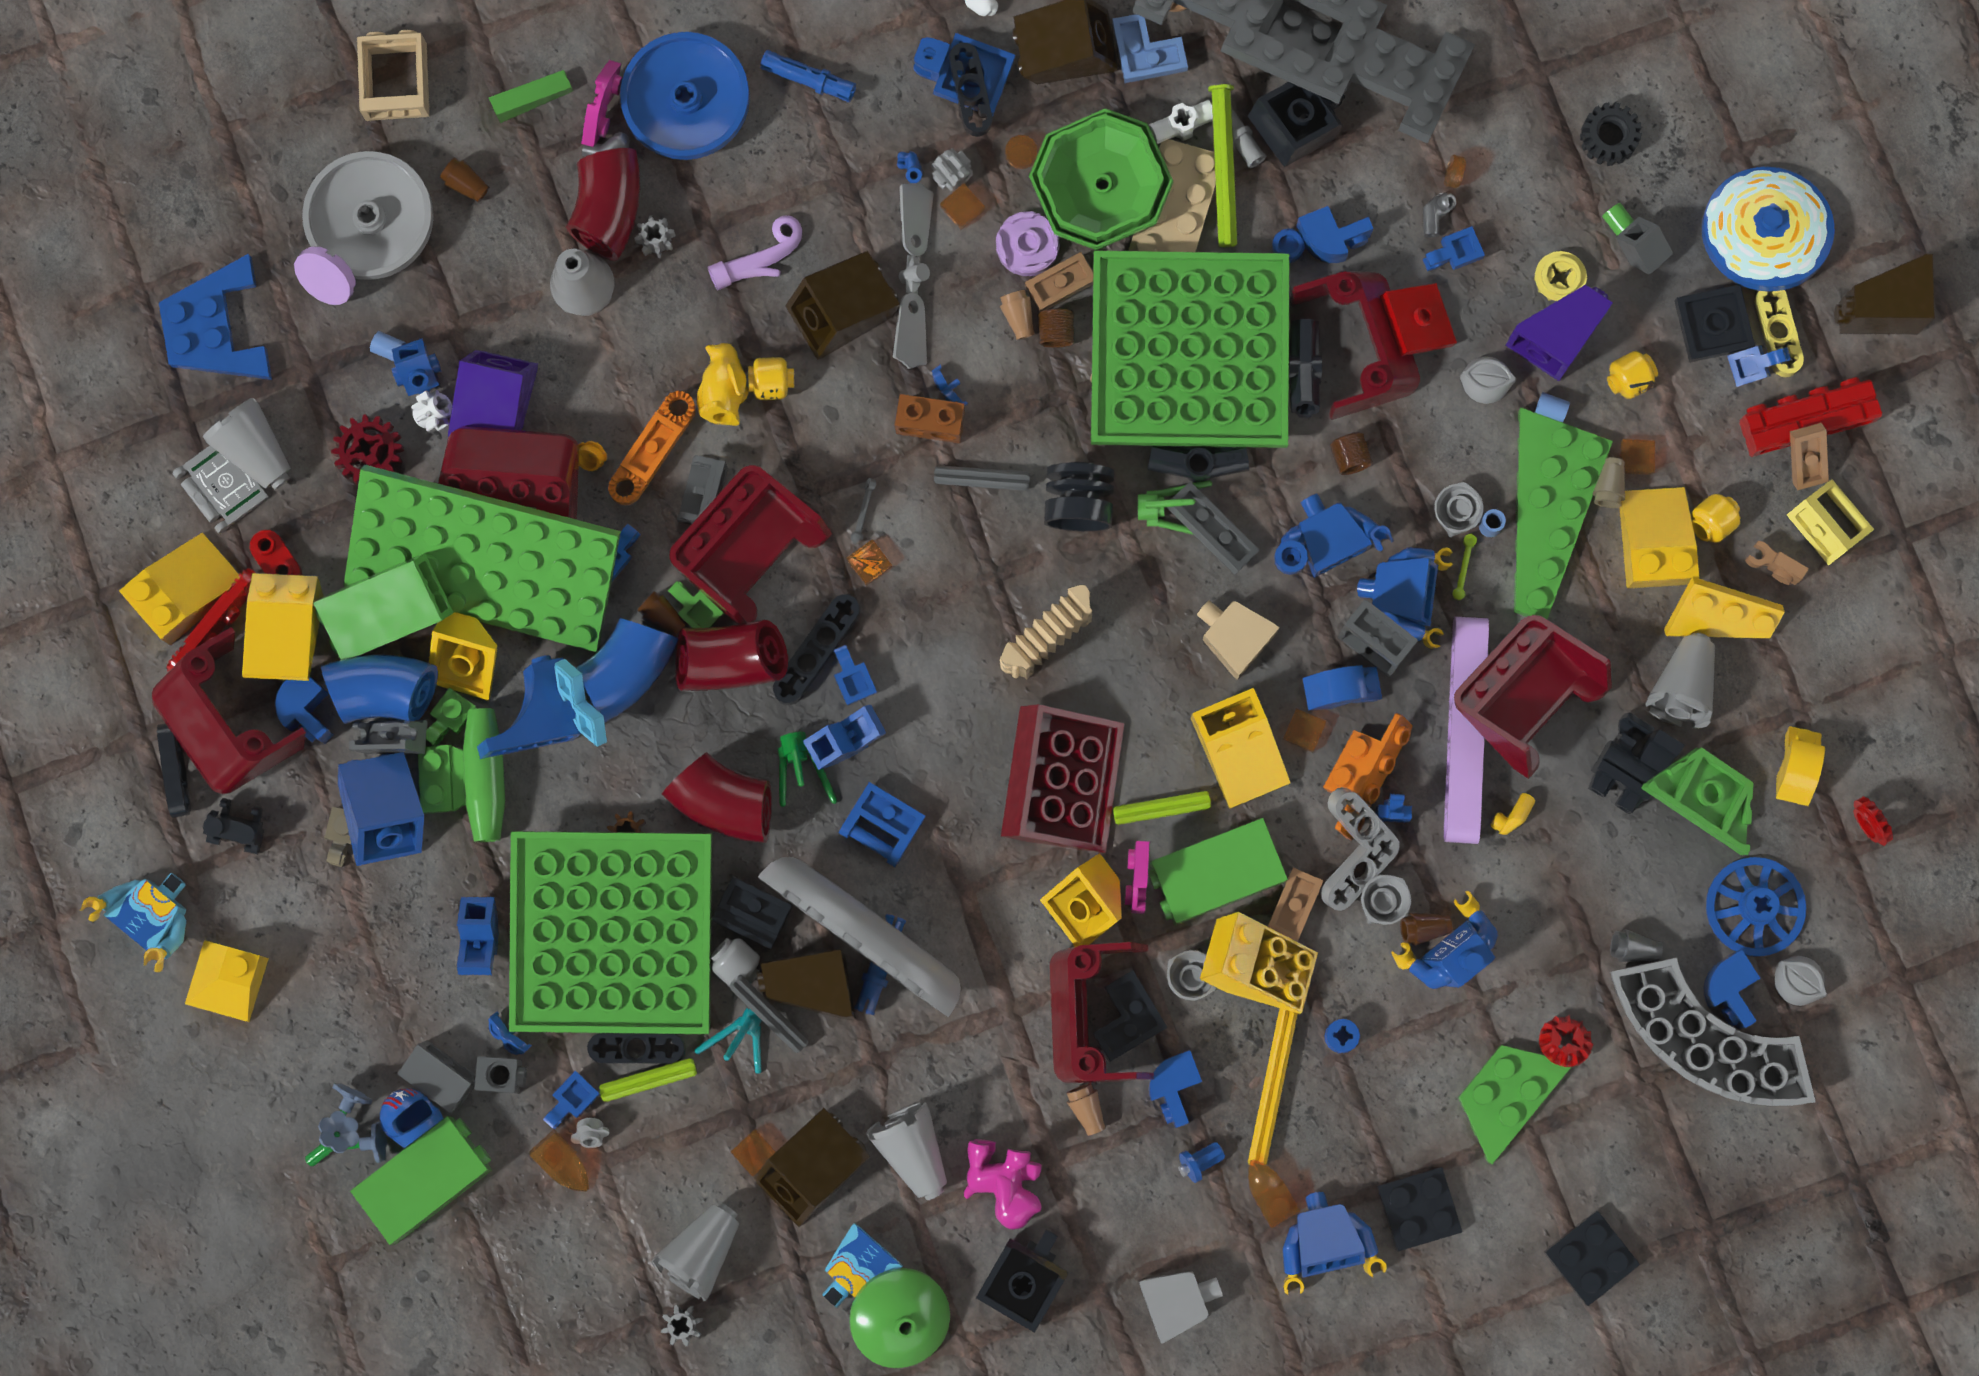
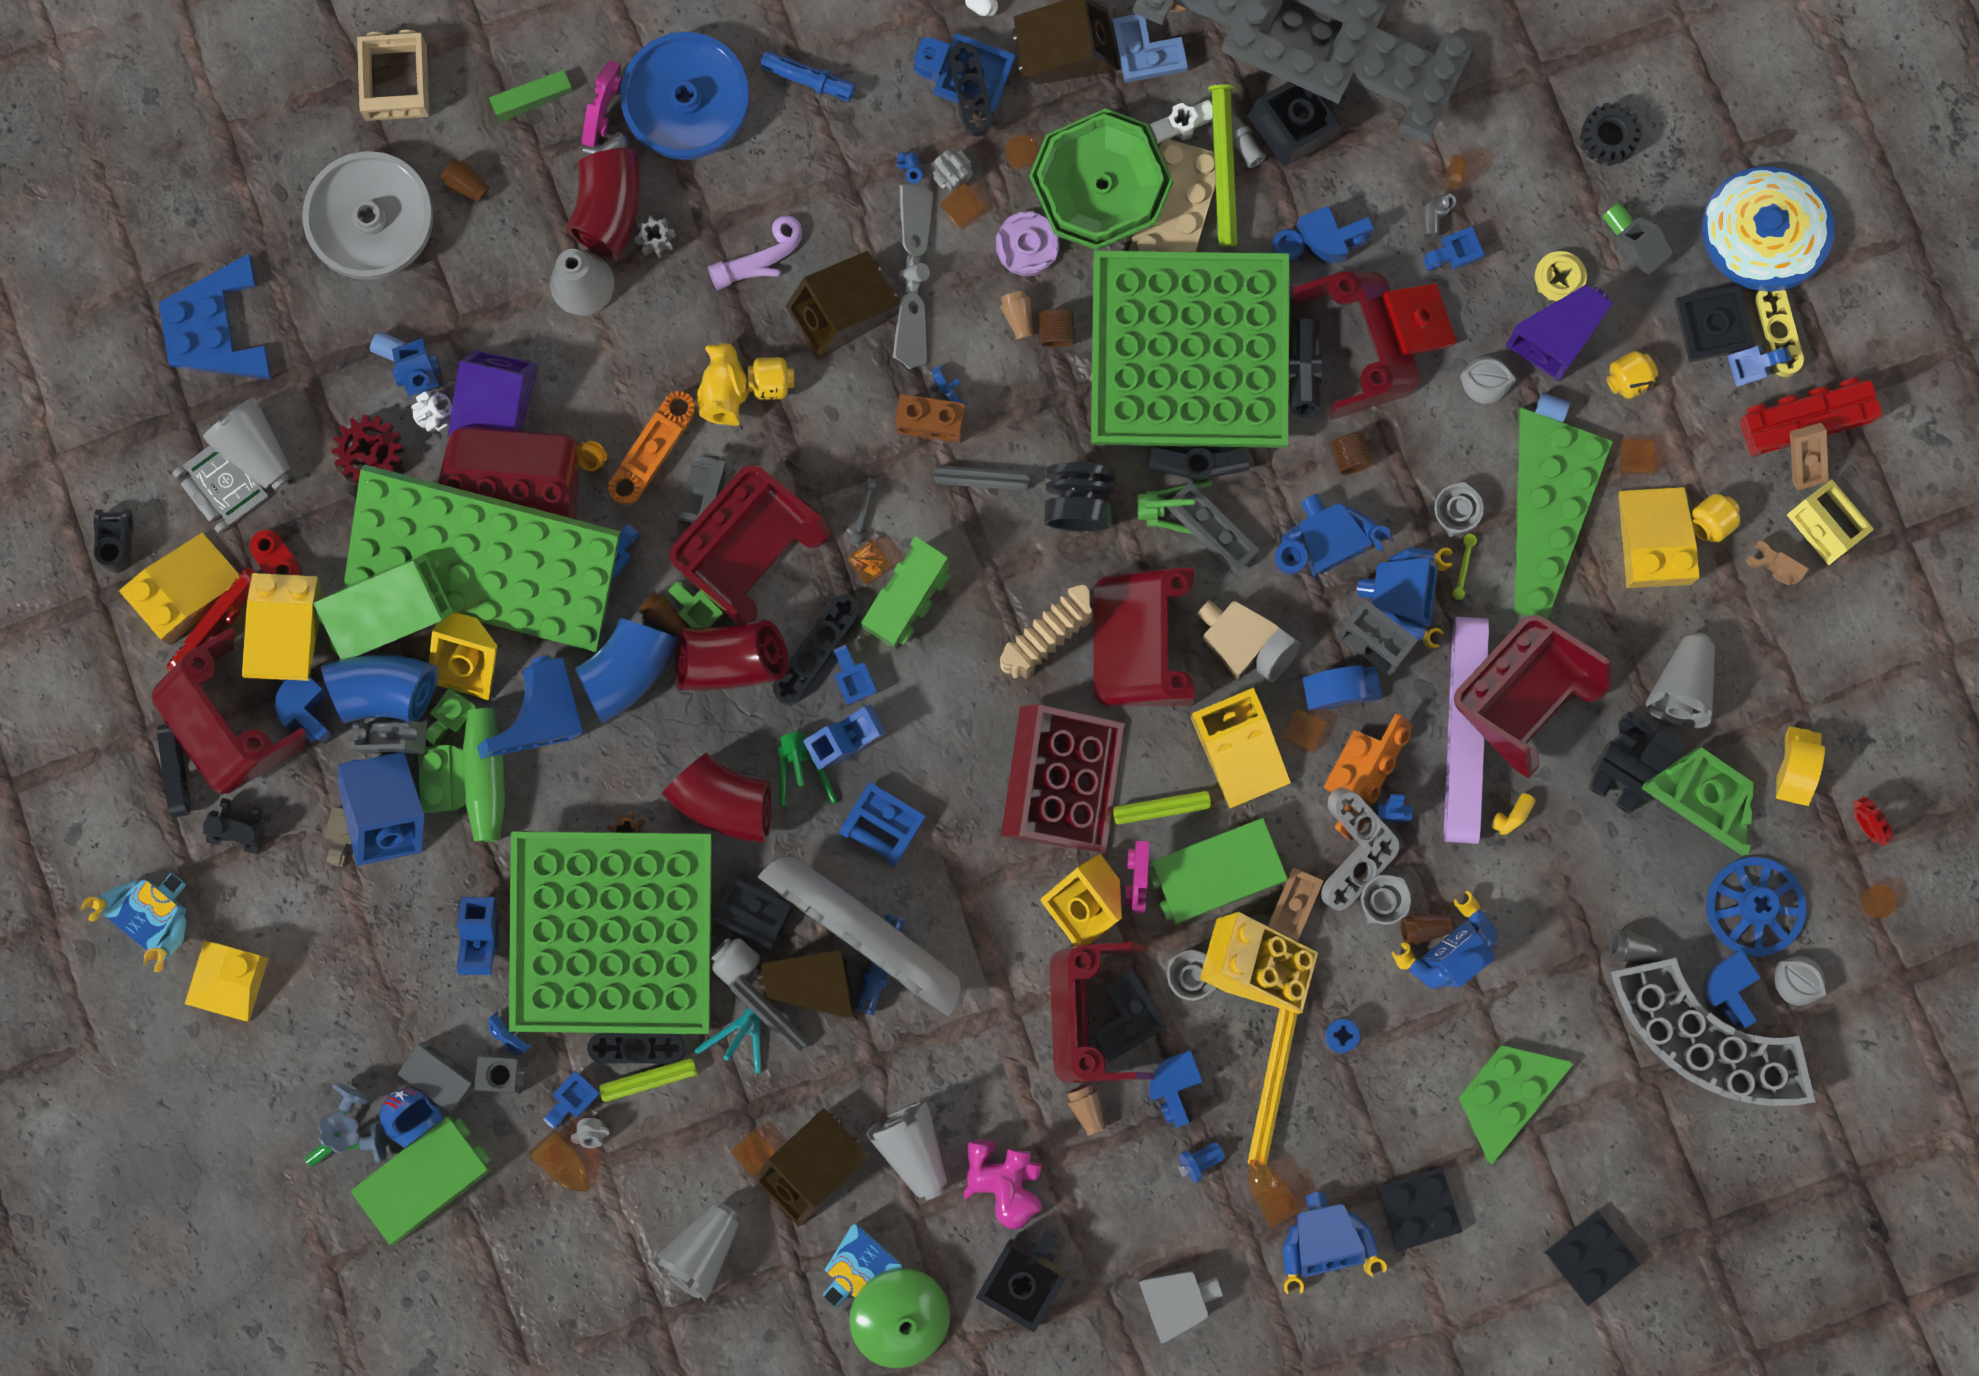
lavender tile [294,247,356,305] -> none
medium azure tile [554,659,607,747] -> none
light grey gear [661,1305,703,1346] -> none
medium nougat plate [1025,252,1093,312] -> none
medium blue hinge [1479,509,1506,537] -> none
red gear [1539,1015,1593,1067] -> none
dark tan cone [1592,457,1625,508] -> none
yellow wing [1664,576,1785,638] -> none
dark brown slope [1834,254,1935,335] -> none
none -> black piece [93,509,134,573]
none -> bright green wedge [861,536,951,649]
none -> dark red windscreen [1093,568,1194,706]
none -> light grey hat [1256,628,1300,682]
none -> clear orange tile [1860,885,1897,919]

